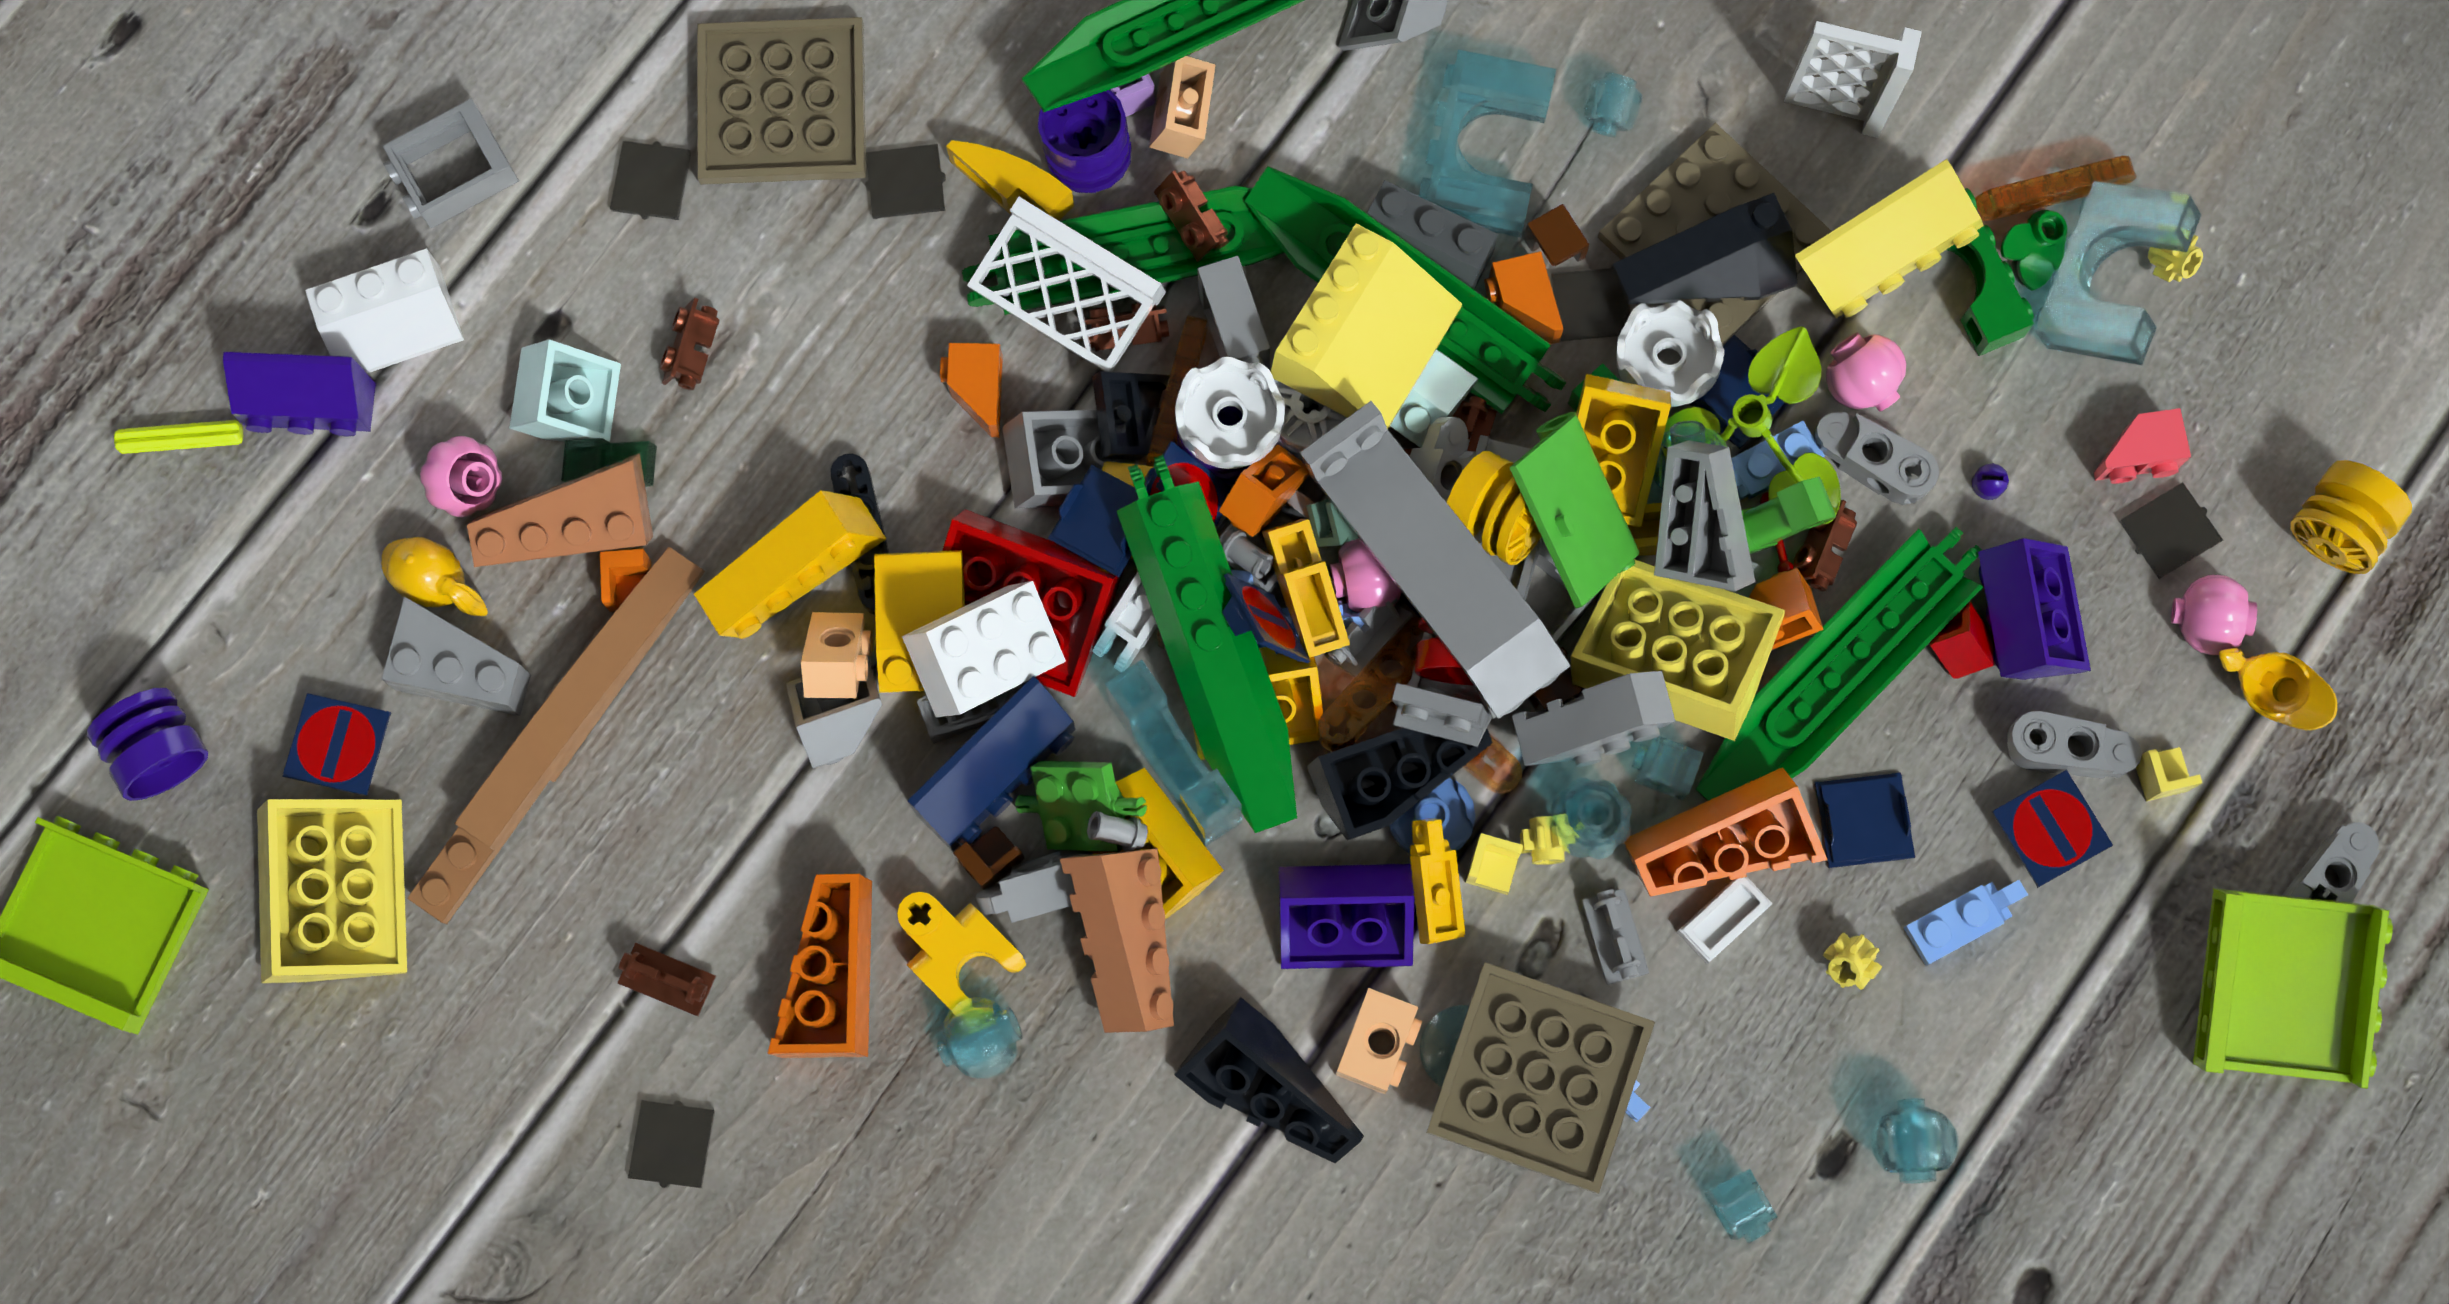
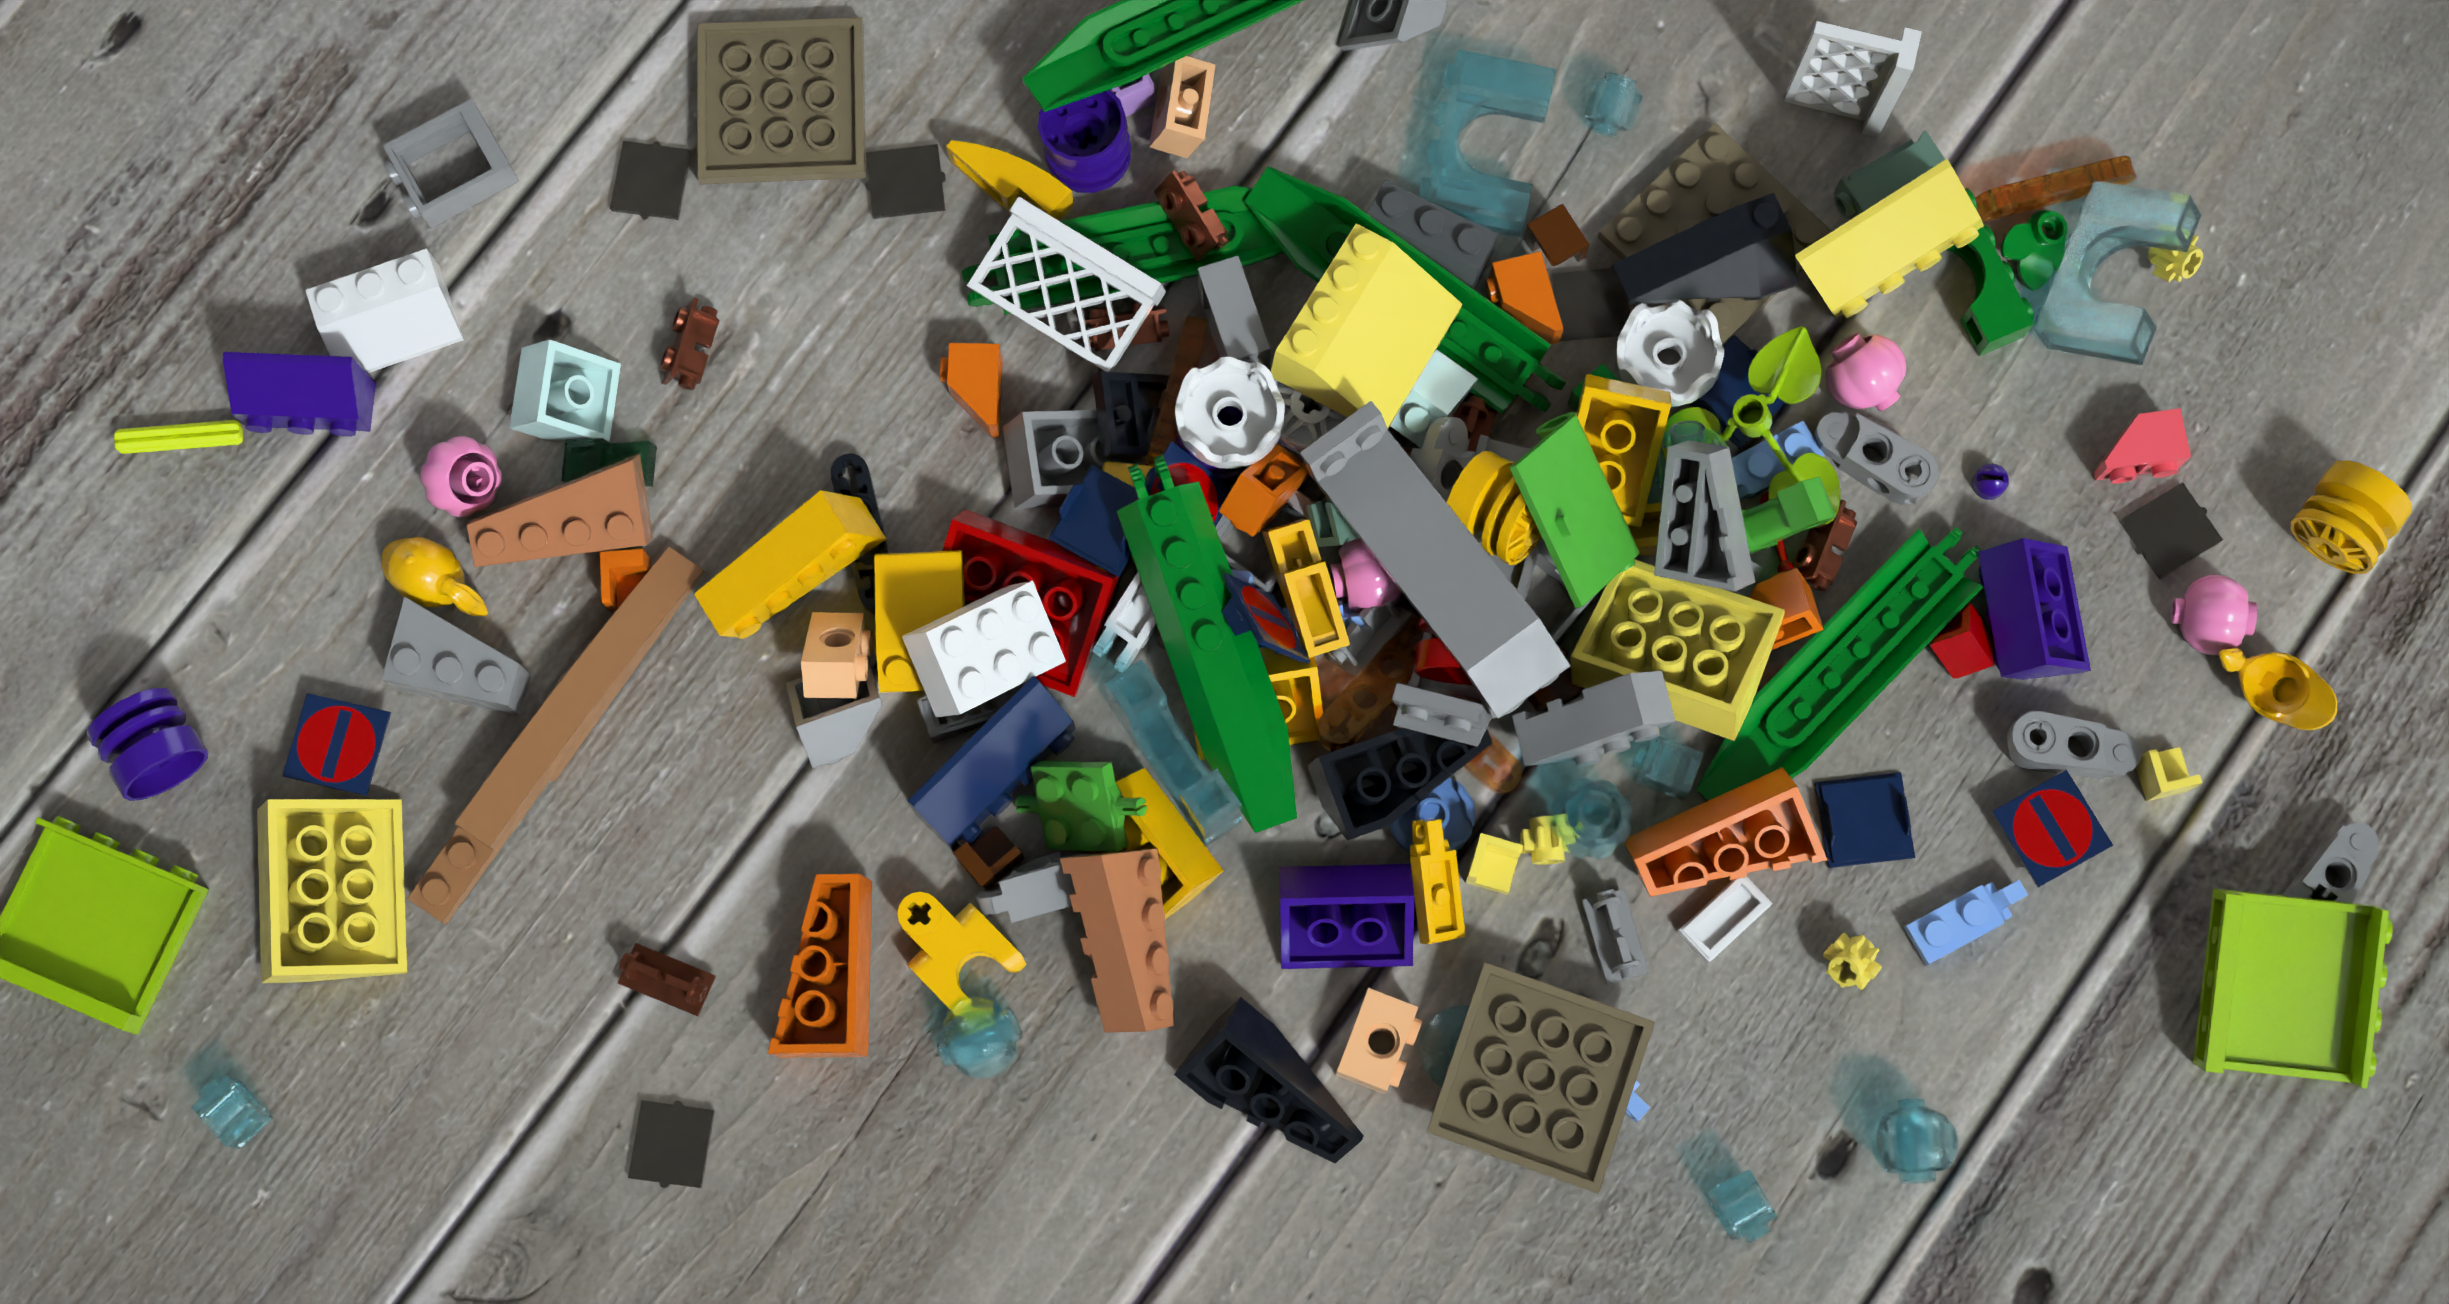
light grey pin [1087,811,1148,852] -> none
light grey pin [1220,529,1274,579] -> none
none -> clear light blue brick [191,1076,274,1149]
none -> sand green window [1833,130,1945,219]

